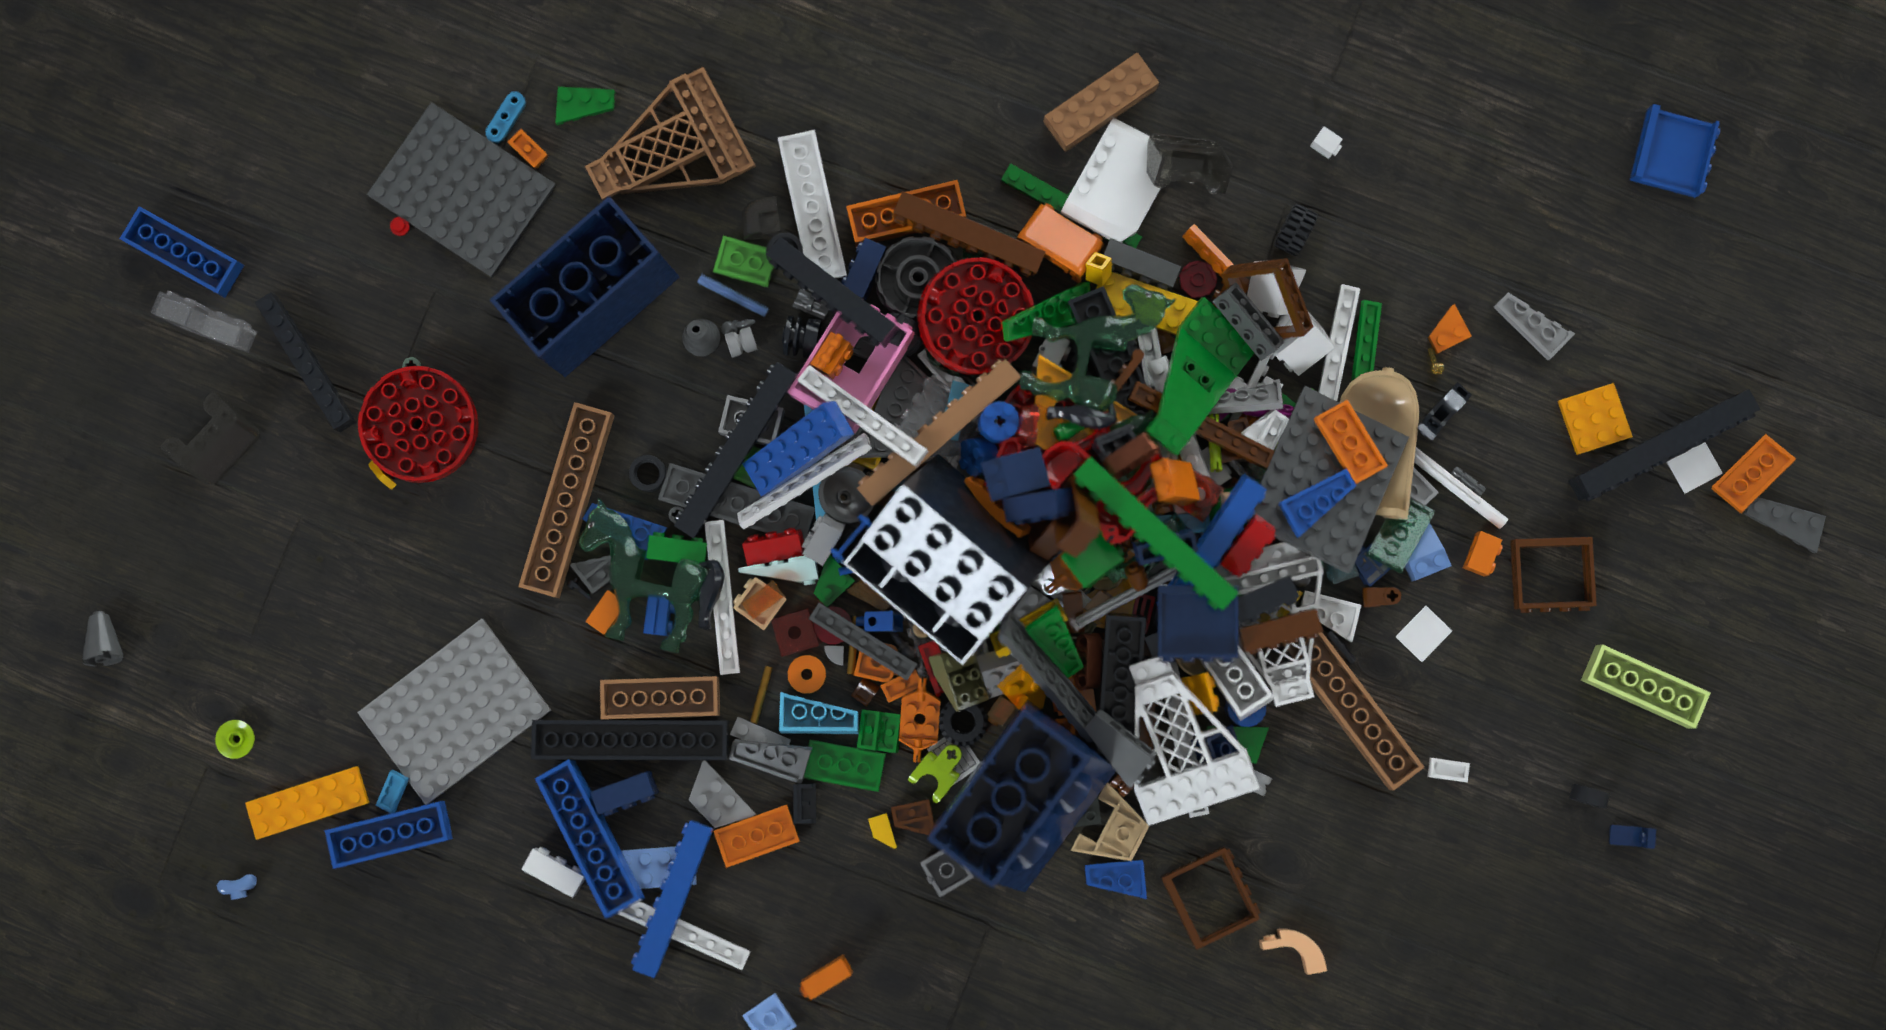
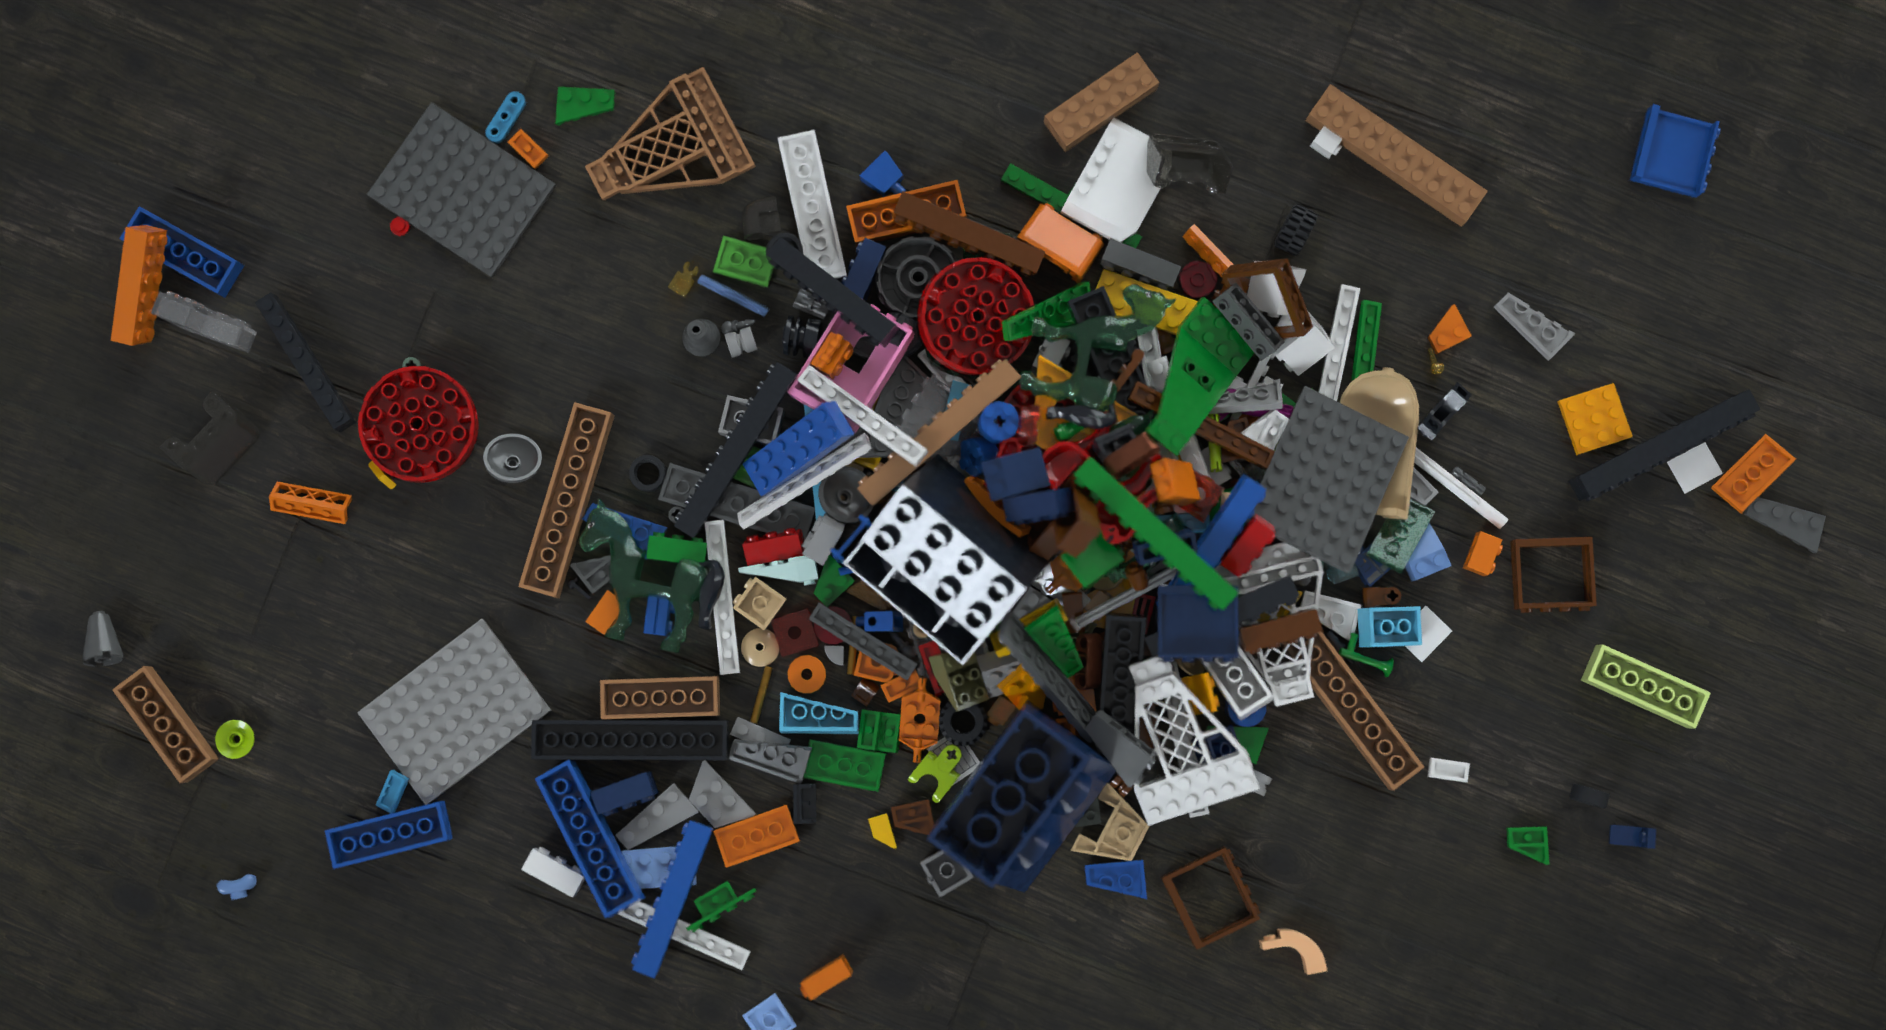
light orange plate [245,766,369,840] -> none
dark blue brick [490,196,680,377] -> none
clear orange brick [742,581,785,620] -> none
yellow brick [1086,252,1112,286] -> none
blue wing [1278,469,1356,538] -> none
orange plate [1313,399,1388,484] -> none
none -> orange brick [111,225,167,346]
none -> medium nougat brick [112,666,219,783]
none -> orange fence [269,481,352,524]
none -> dark grey dish [483,434,542,483]
none -> light grey wing [615,783,699,850]
none -> clear yellow plate [668,261,699,298]
none -> green bracket [686,881,756,933]
none -> tan dish [741,628,780,667]
none -> blue torso [860,151,906,197]
none -> medium nougat brick [1305,84,1488,227]
none -> green piece [1339,633,1394,677]
none -> medium azure brick [1358,606,1422,647]
none -> green wing [1506,826,1549,865]

